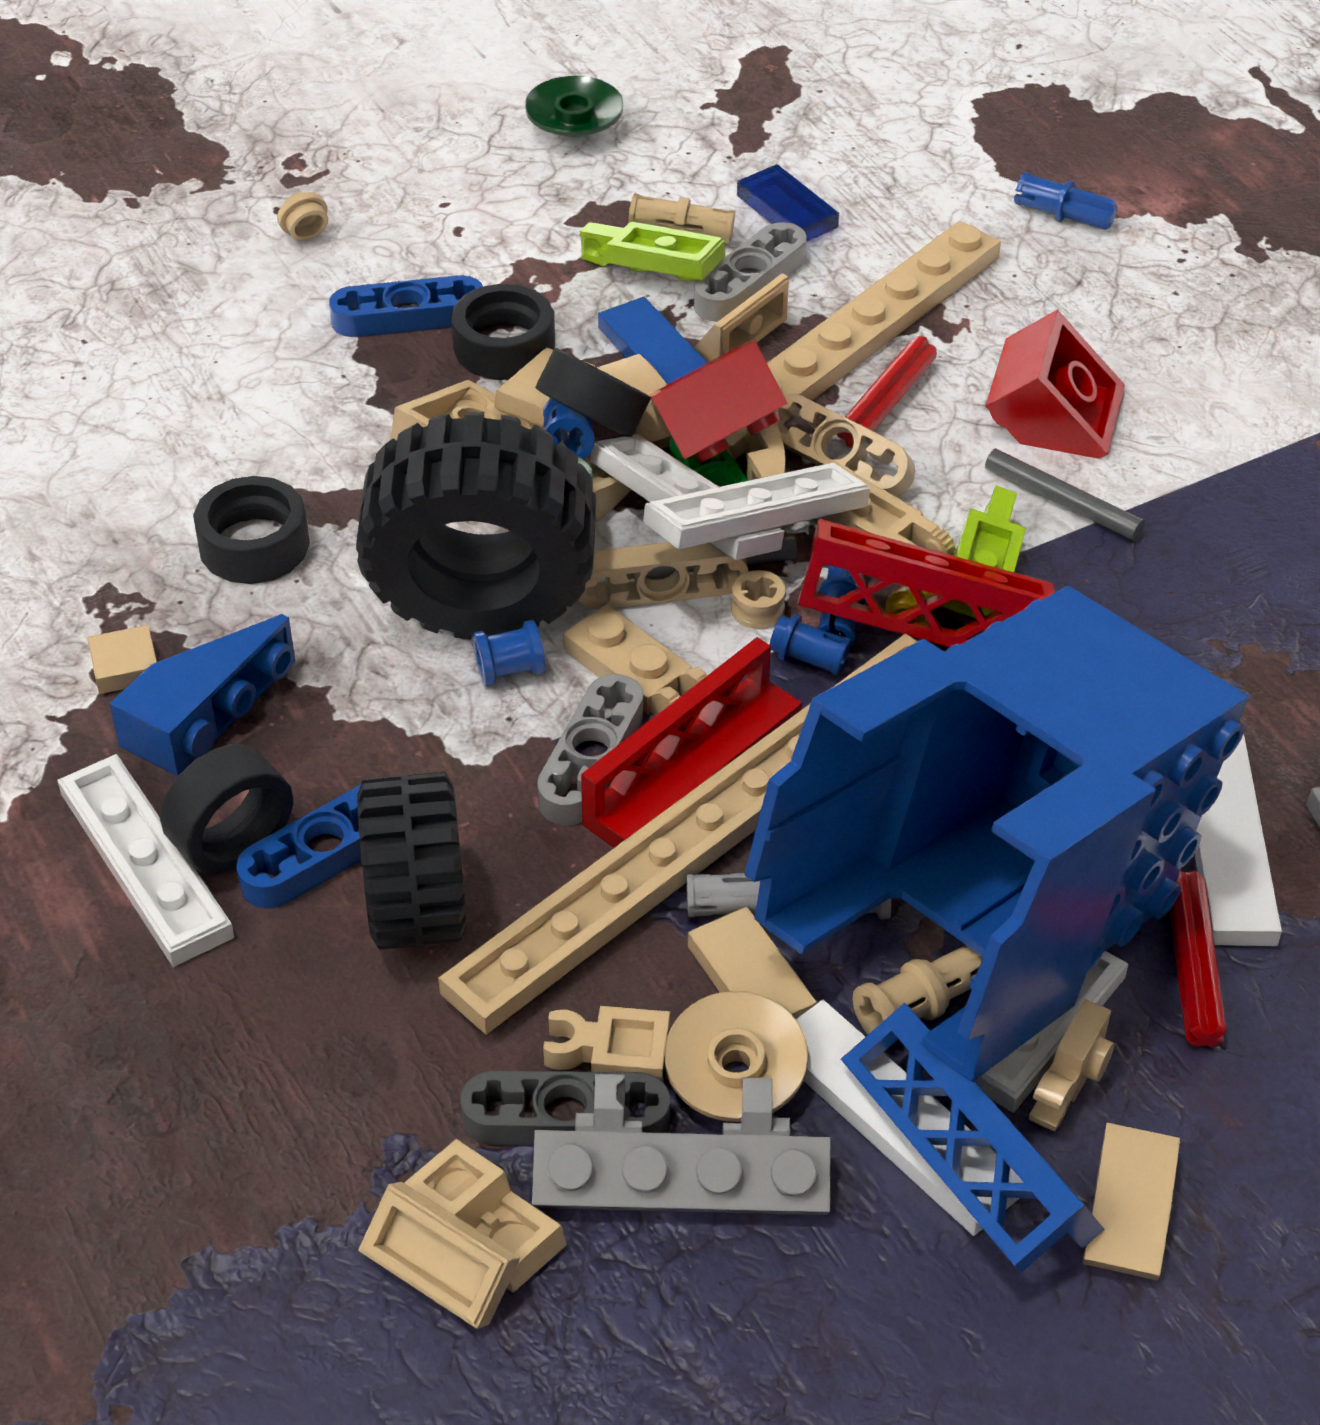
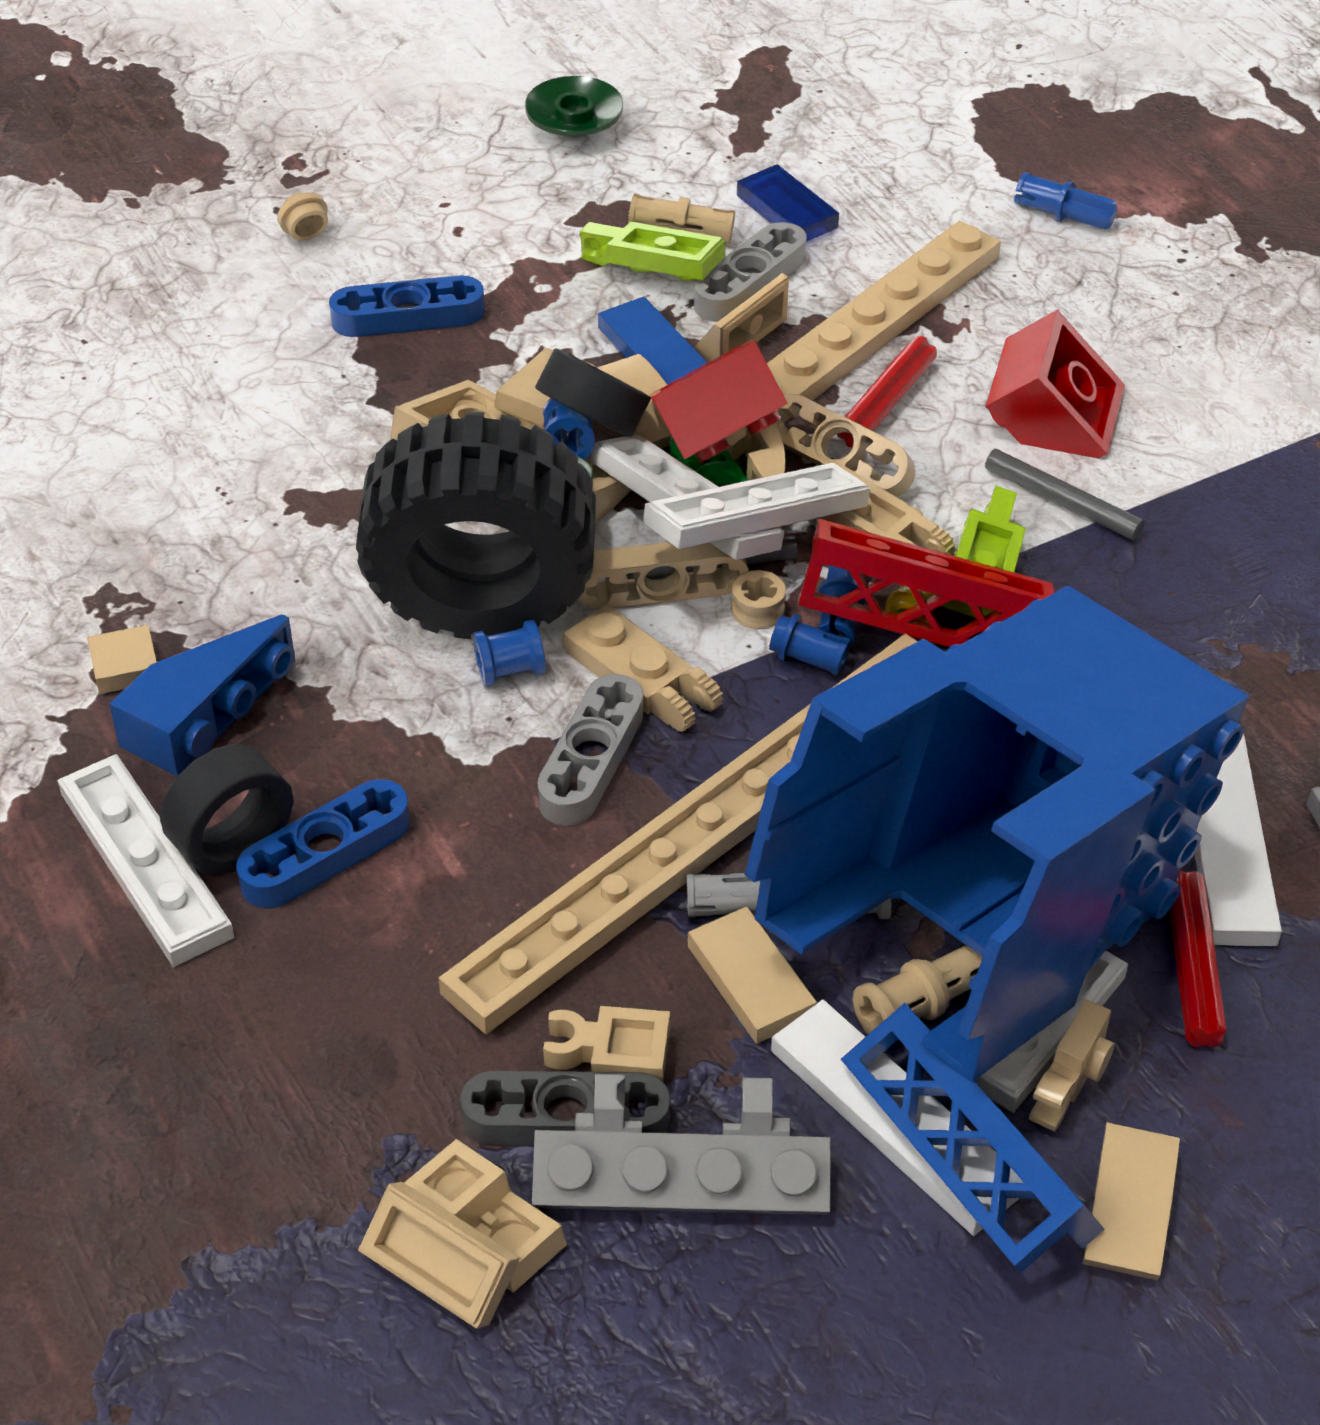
black tyre [193,476,310,584] -> none
black tyre [357,772,467,950] -> none
black tyre [451,284,555,380] -> none
red fence [581,637,802,848] -> none
tan dish [665,991,808,1122] -> none

